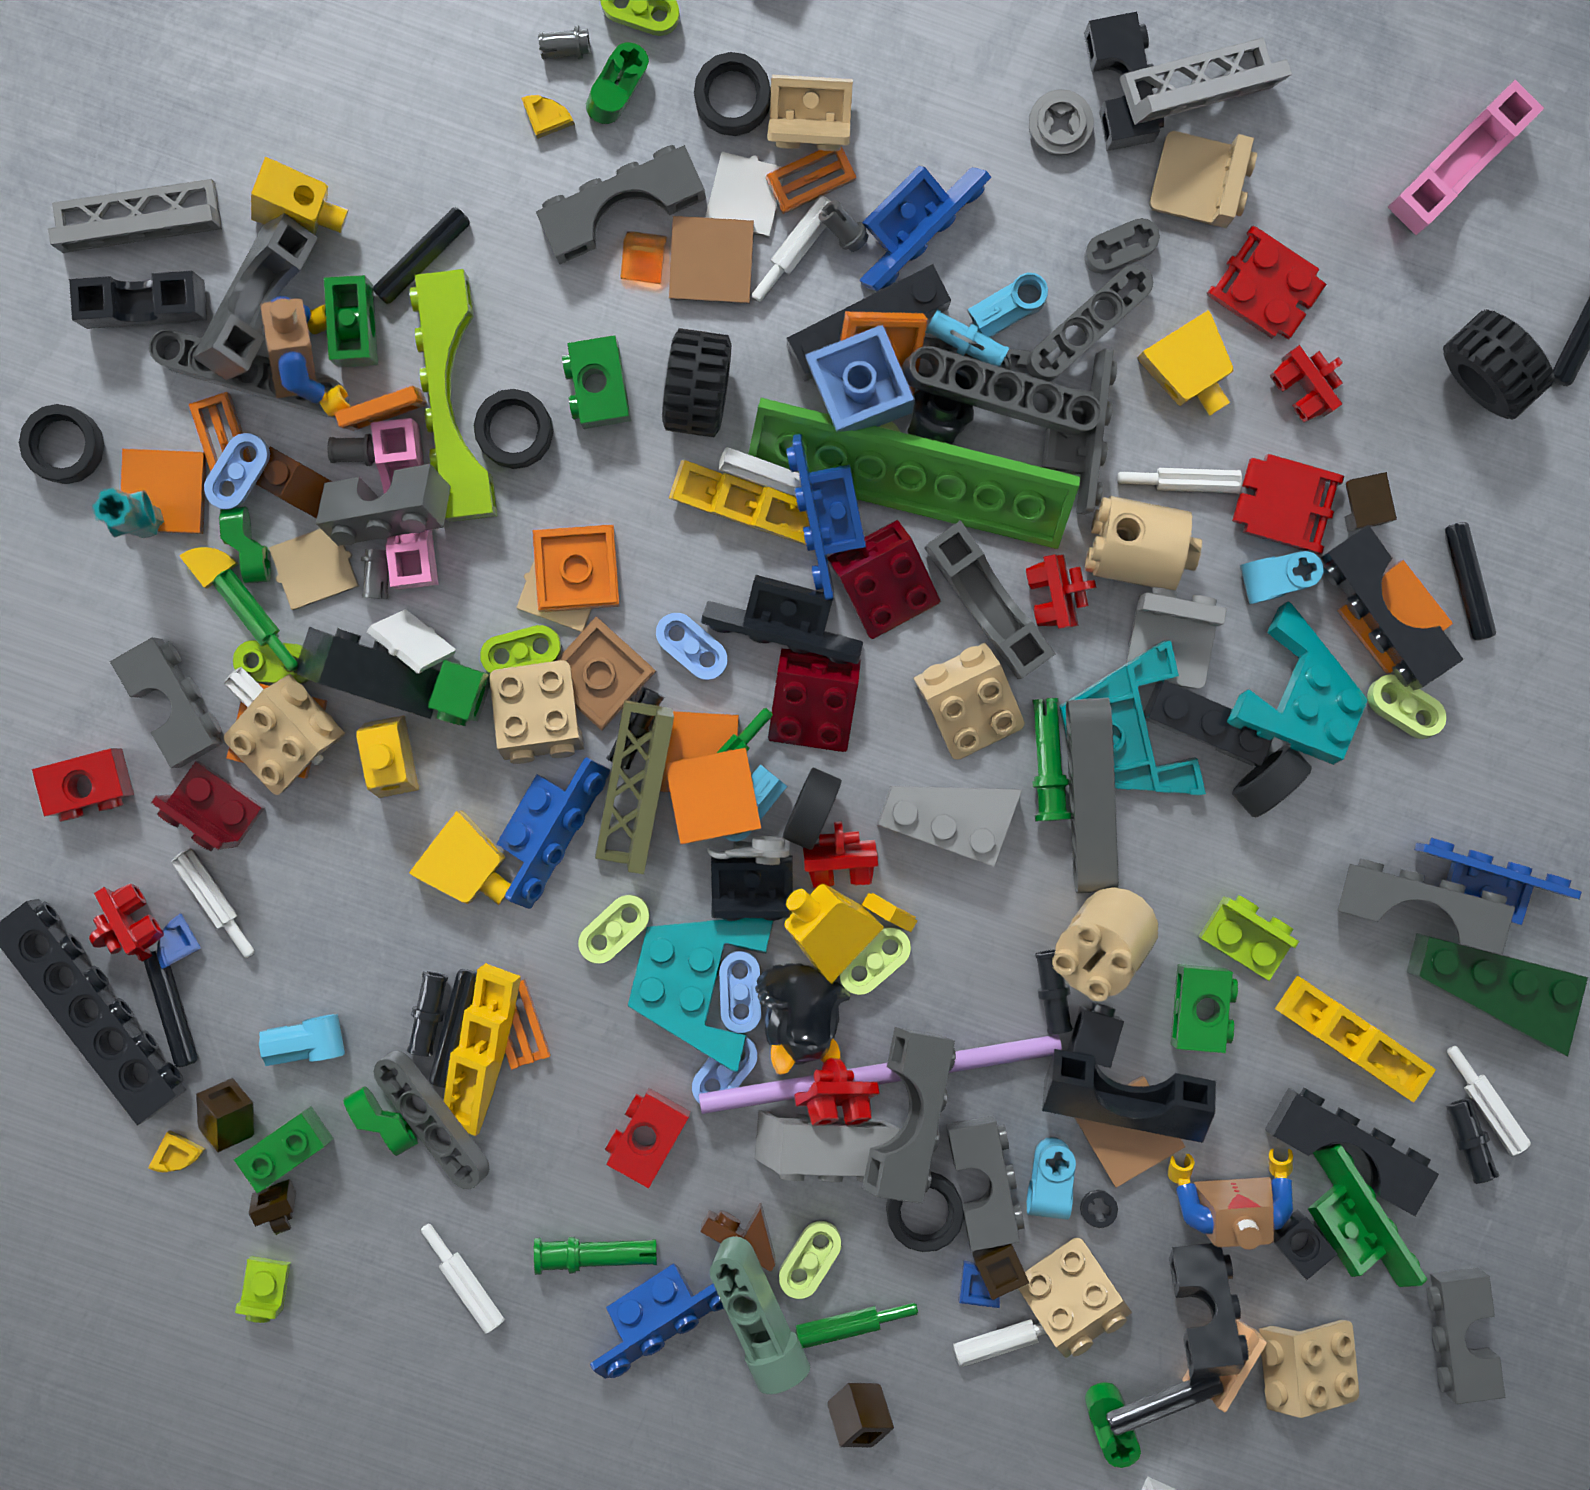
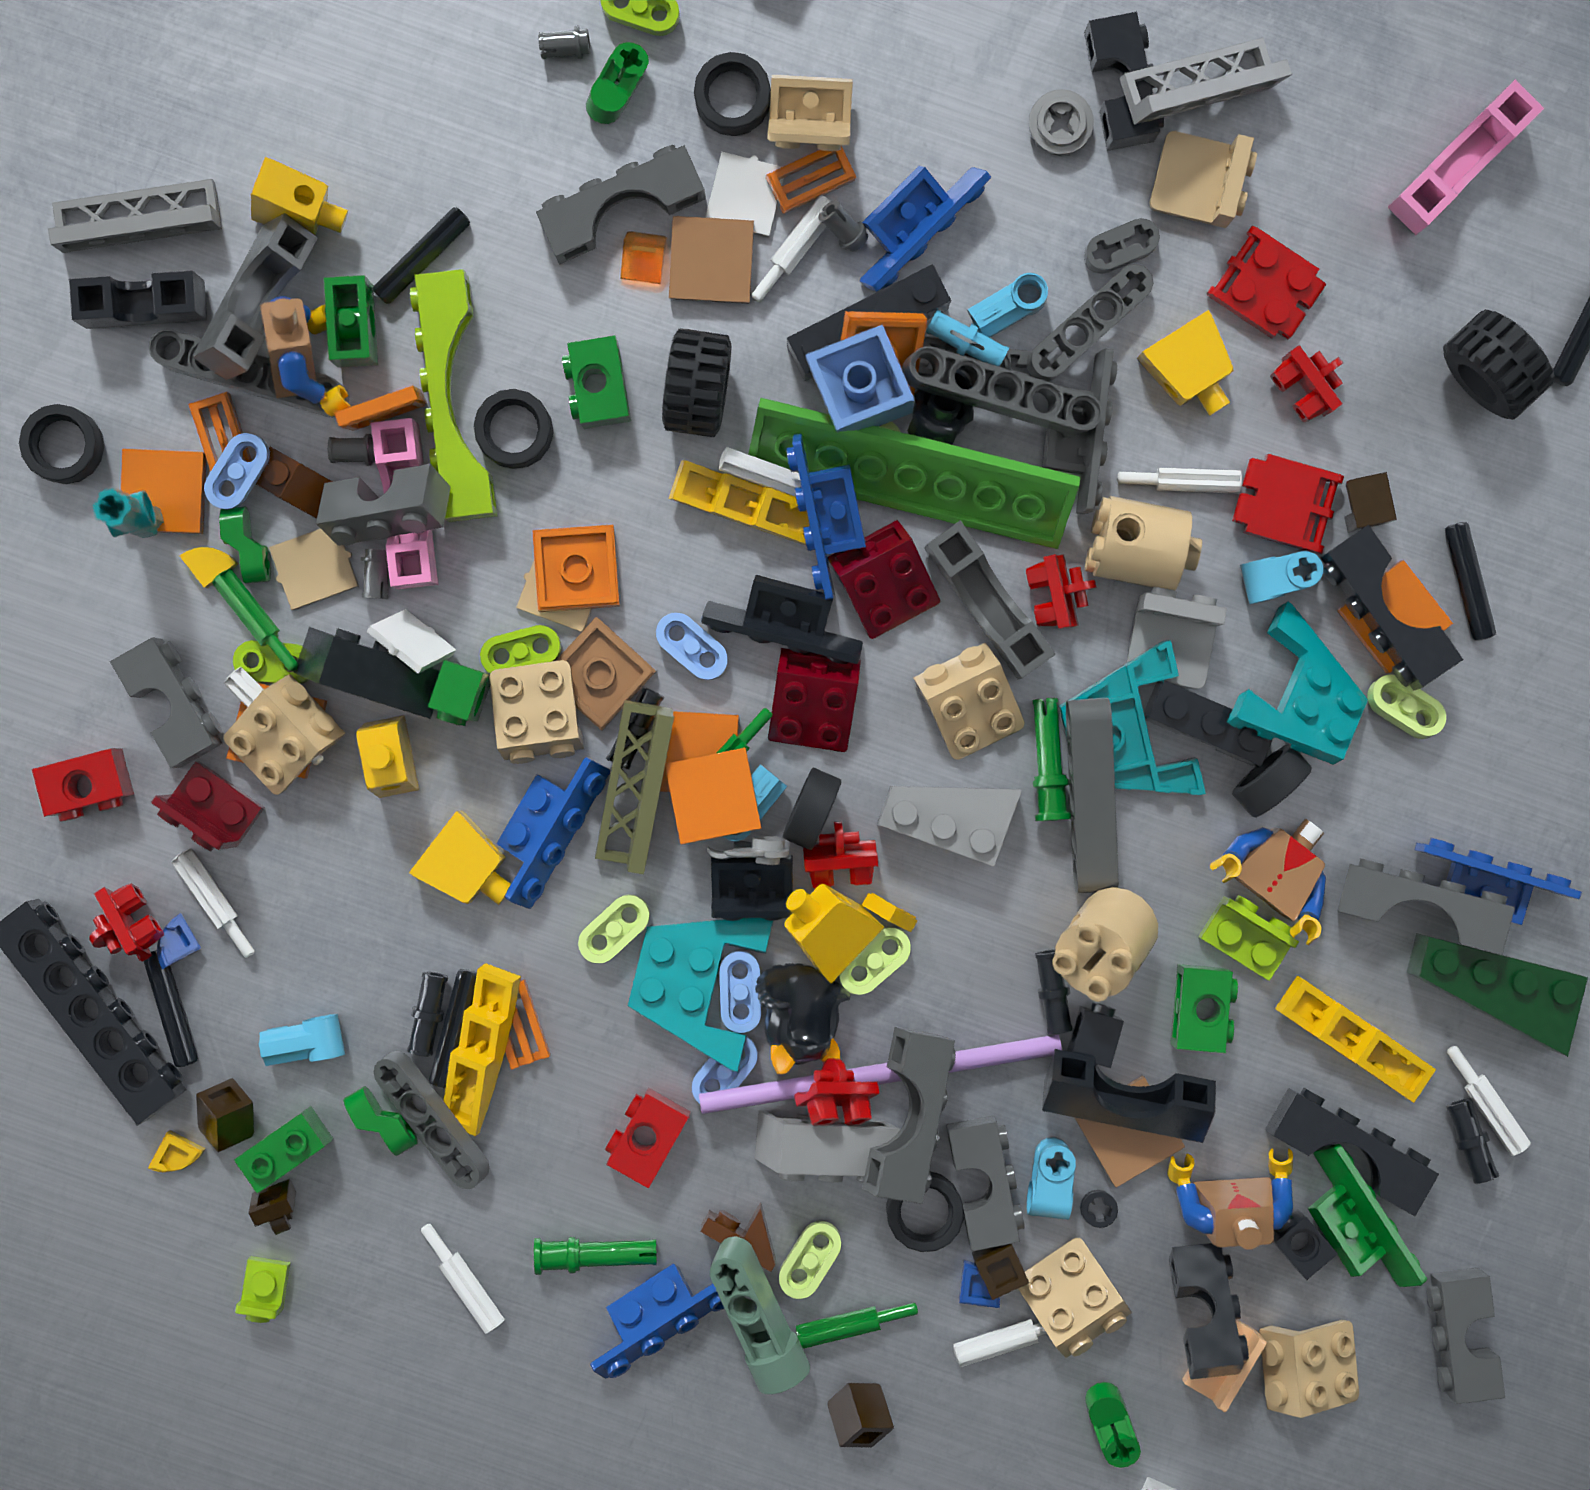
yellow tile [521,95,575,139] -> none
black axle [1106,1376,1224,1436] -> none
none -> torso [1210,819,1326,945]

